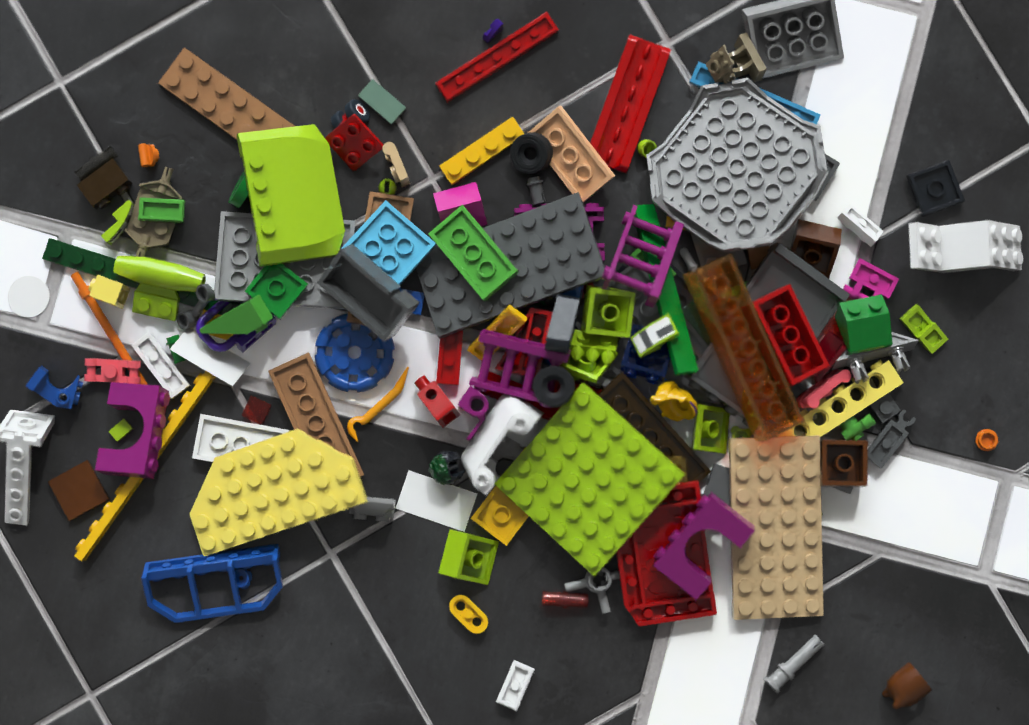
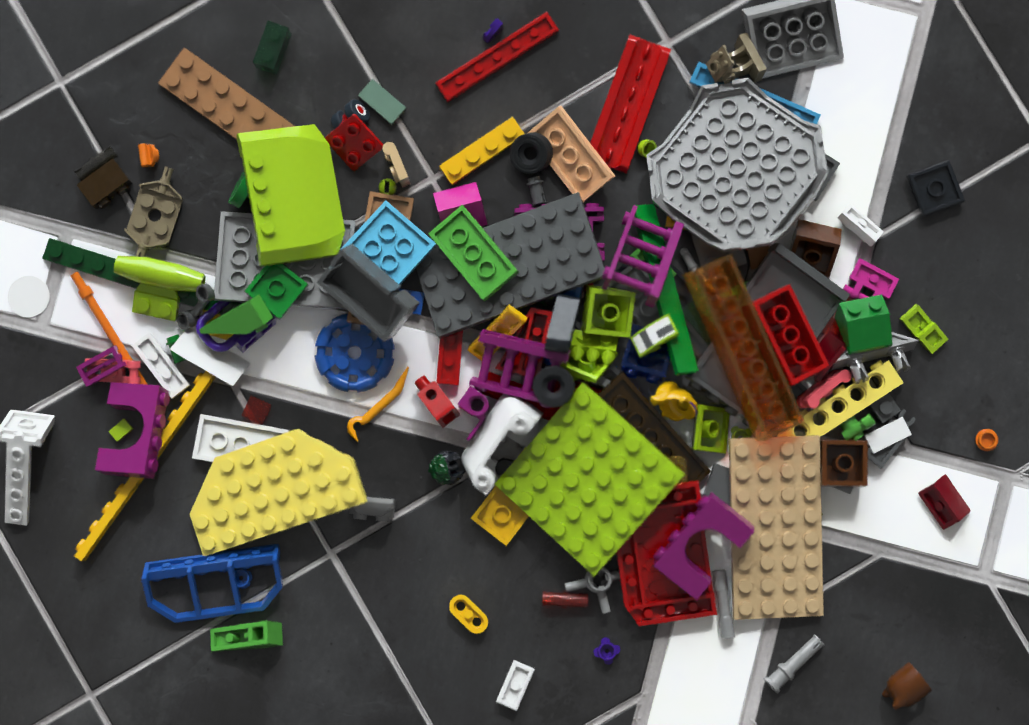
blue tile [26,366,83,409] -> none
reddish brown tile [48,460,110,521] -> none
light yellow brick [89,274,131,309] -> none
lime slope [101,200,134,245] -> none
bright green tile [138,198,186,223] -> none
medium nougat plate [268,352,364,477] -> none
white sticker [396,470,477,532] -> none
lime slope [438,529,499,585] -> none
white bracket [909,220,1023,273] -> none
none -> magenta tile [76,346,127,387]
none -> bright green slope [210,621,283,652]
none -> clear green brick [253,21,291,75]
none -> dark purple plate [593,637,620,665]
none -> light grey piece [712,569,735,639]
none -> white sticker [865,417,912,453]
none -> dark red panel [918,474,971,530]

